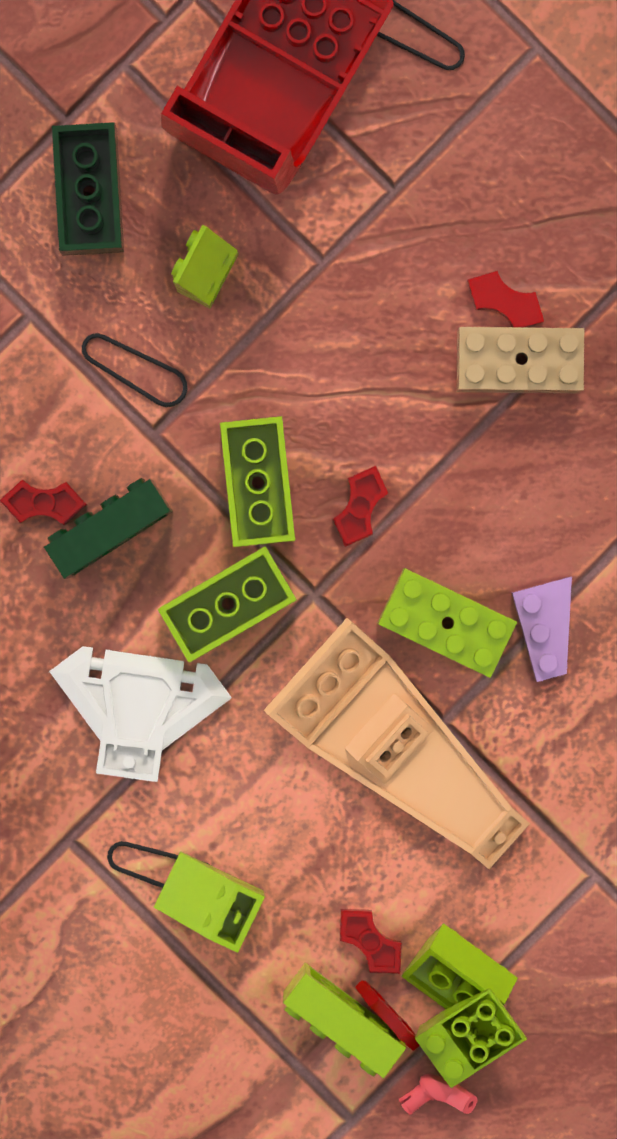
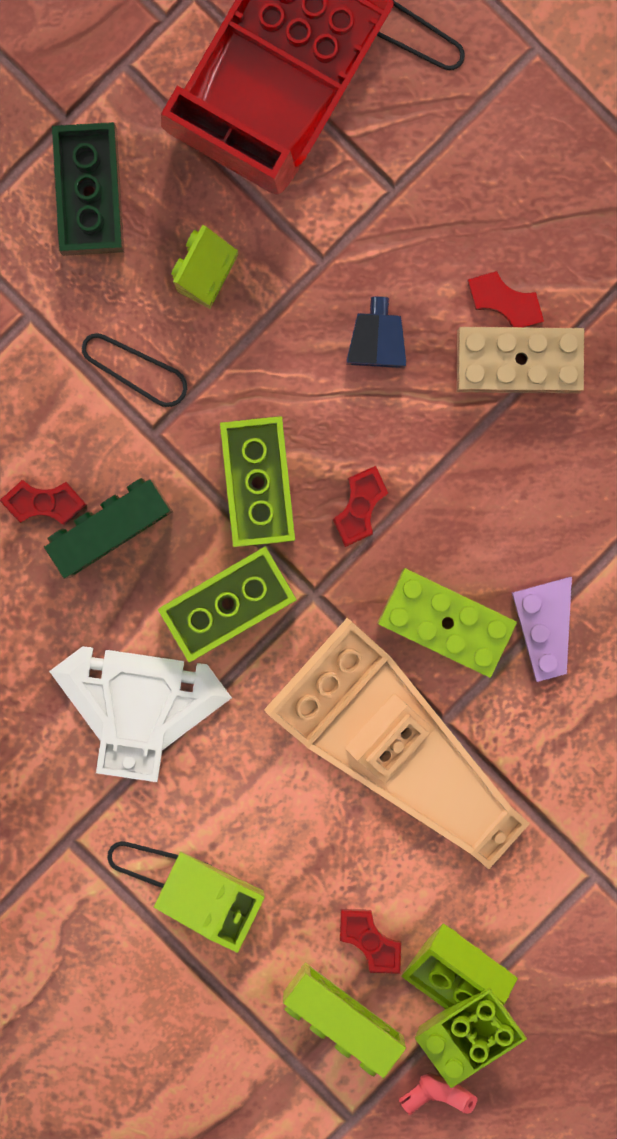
red tile [355,980,420,1051] -> none
none -> dark blue torso [346,296,406,368]

